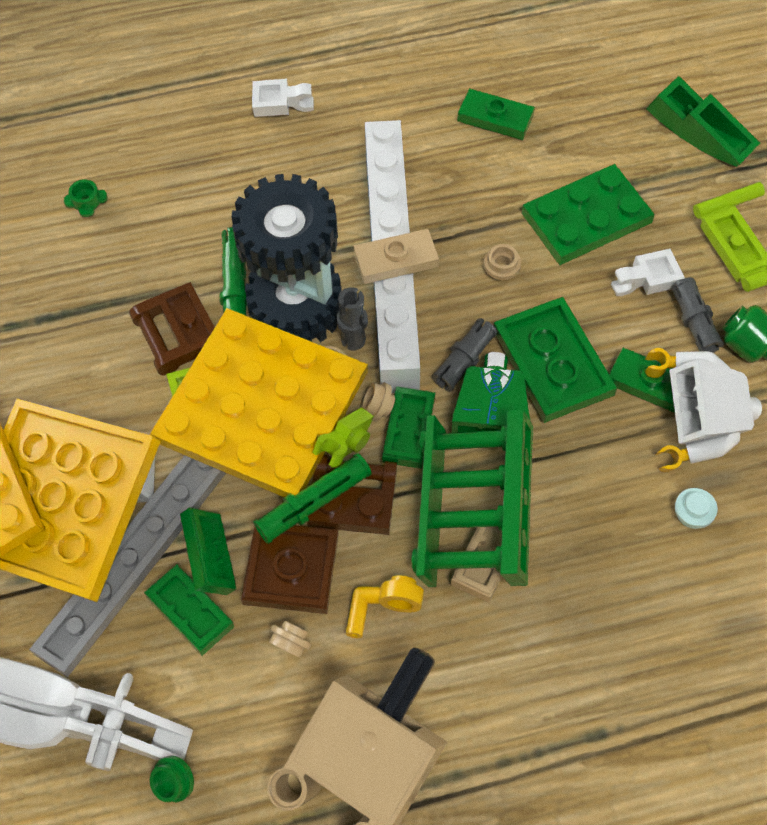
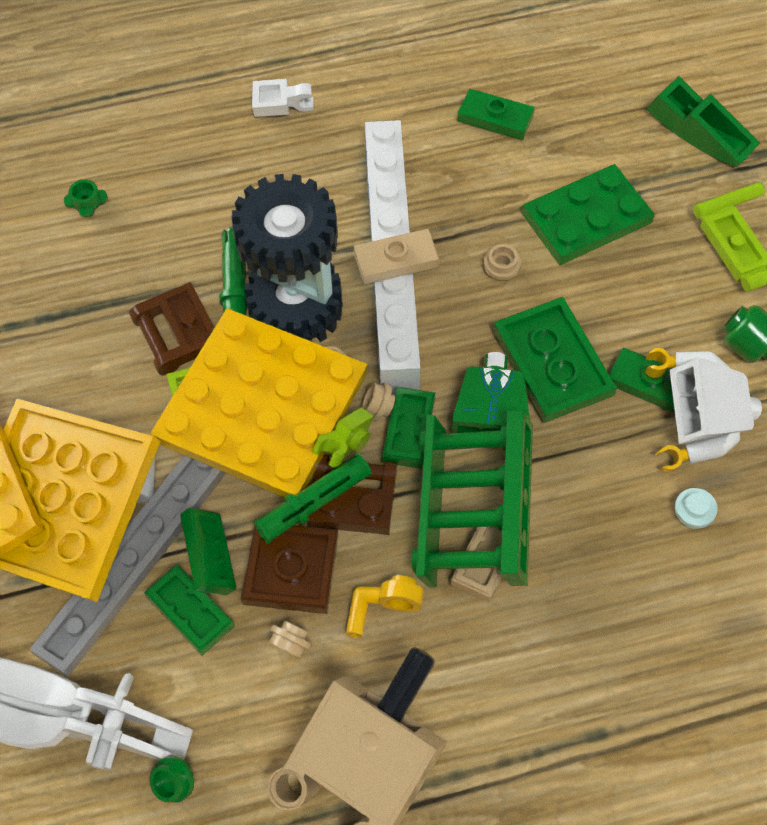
dark grey pin [337,287,368,351] -> none
dark grey pin [432,318,497,392] -> none
white plate [611,249,685,296] -> none
dark grey pin [671,277,724,353] -> none

